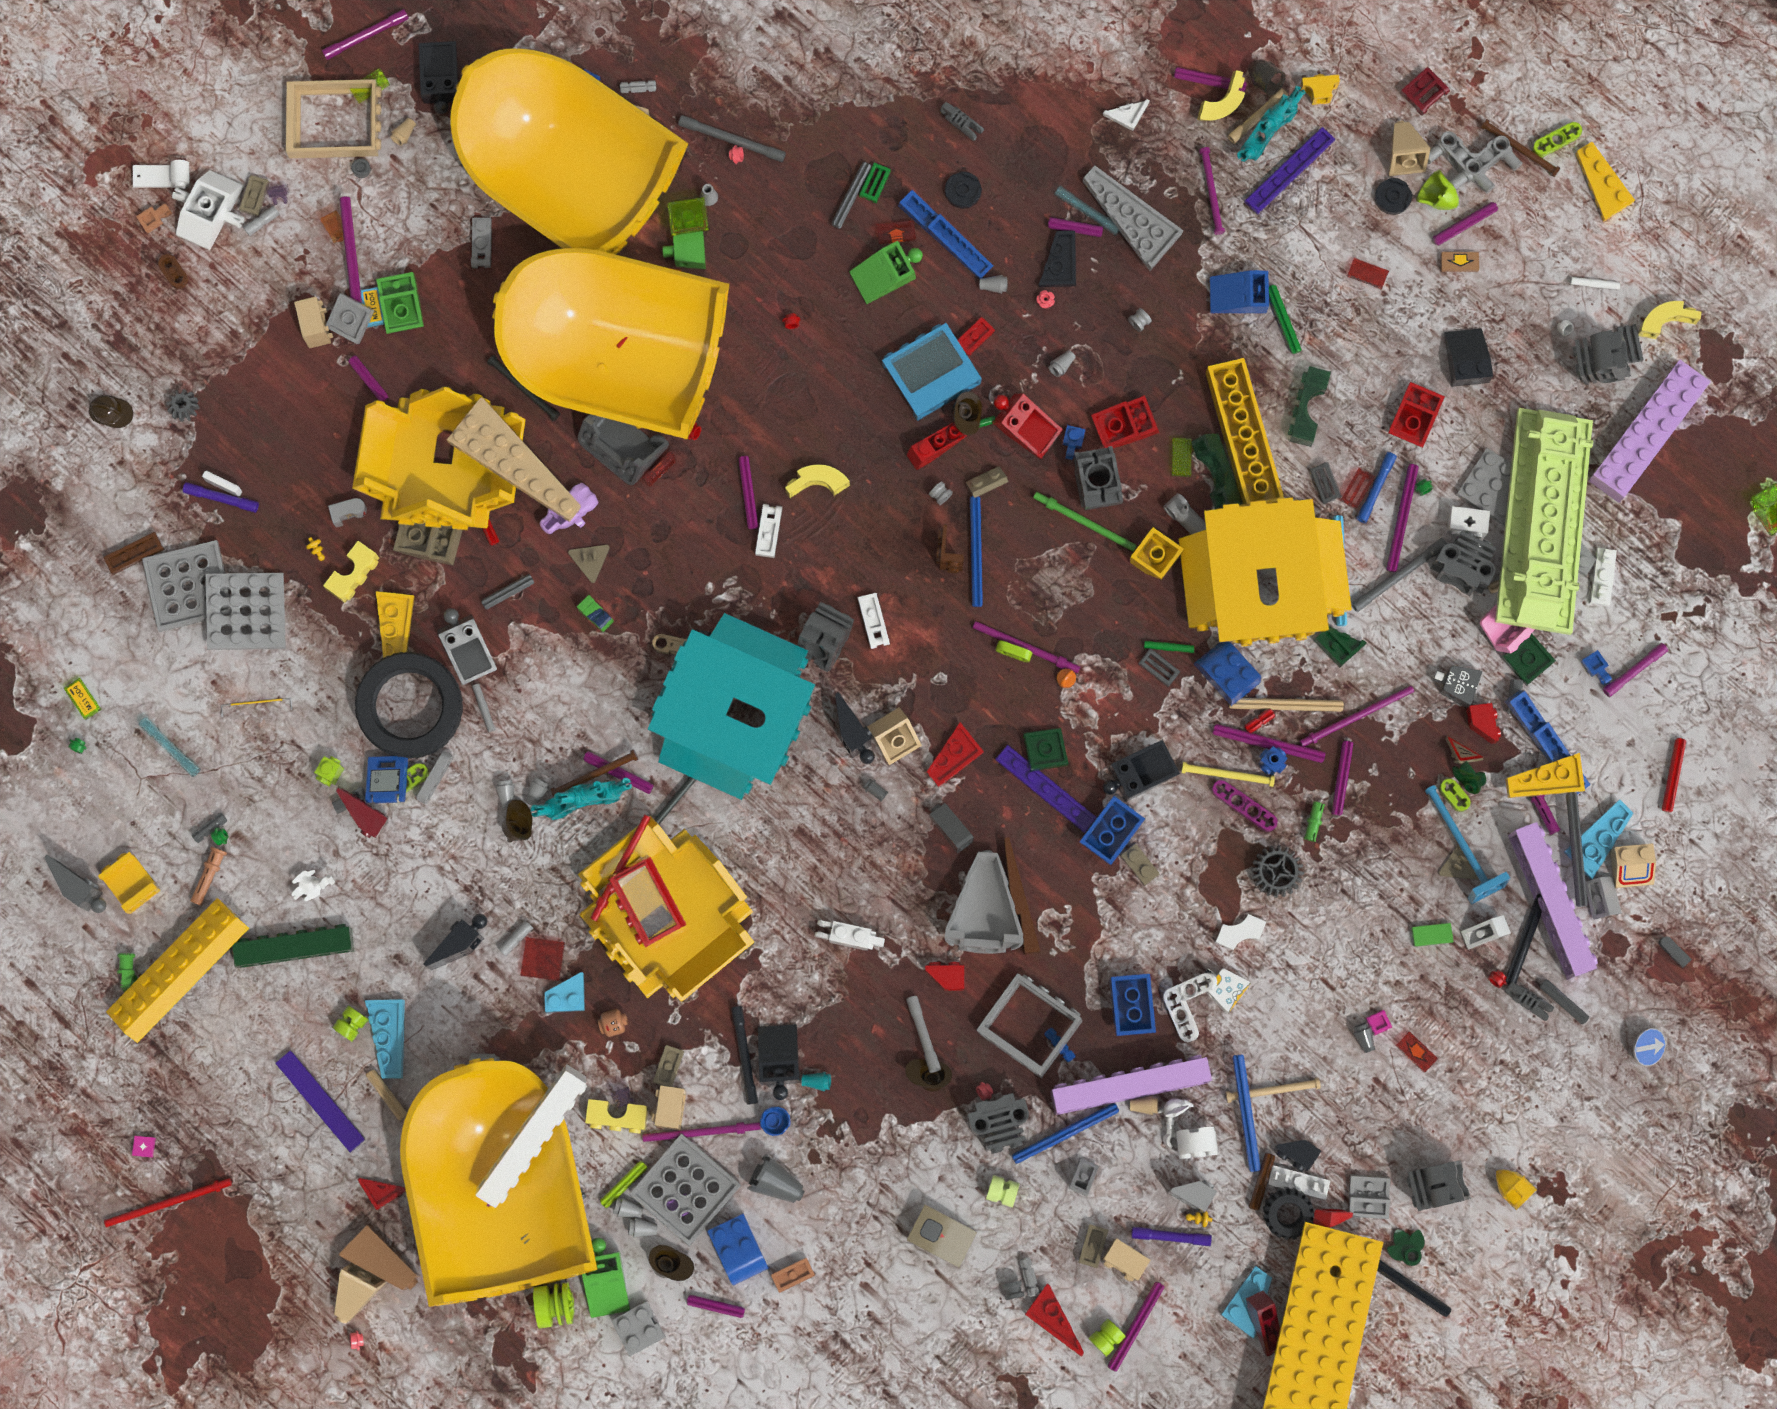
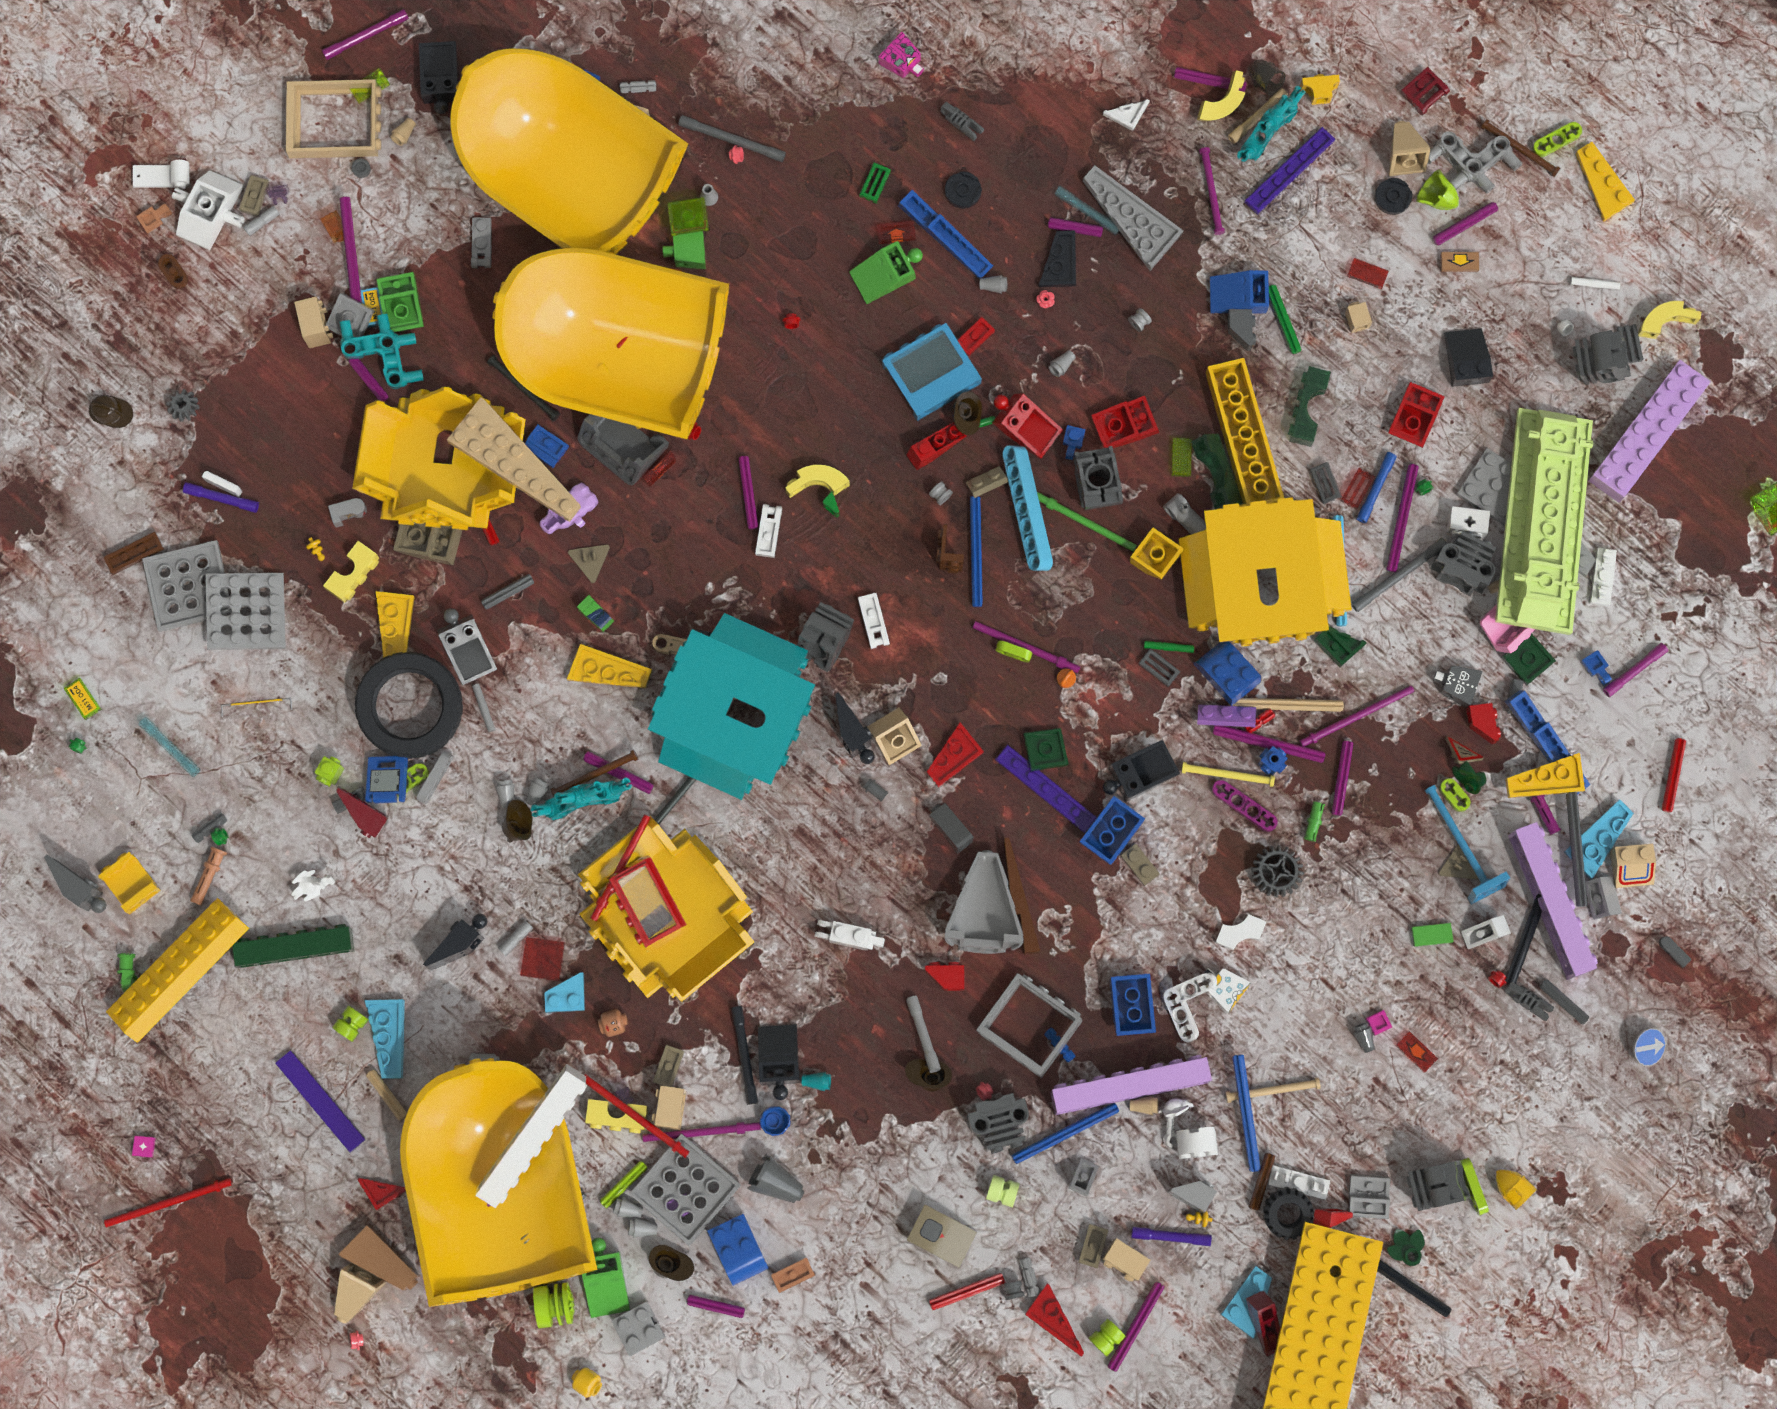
dark grey axle [832,162,871,229] -> none
black slope [1274,1140,1321,1172] -> none
none -> teal pin [339,314,424,389]
none -> blue plate [525,425,569,468]
none -> yellow wing [567,644,652,688]
none -> yellow head [571,1367,602,1398]
none -> red bar [585,1074,690,1158]
none -> green slope [823,492,840,518]
none -> dark pink torso [878,32,924,78]
none -> red axle [929,1273,1005,1310]
none -> medium azure beam [1003,445,1053,571]
none -> medium lavender plate [1197,705,1256,727]
none -> dark grey slope [1227,309,1256,351]
none -> tan brick [1345,302,1372,333]
none -> lime beam [1461,1158,1489,1215]

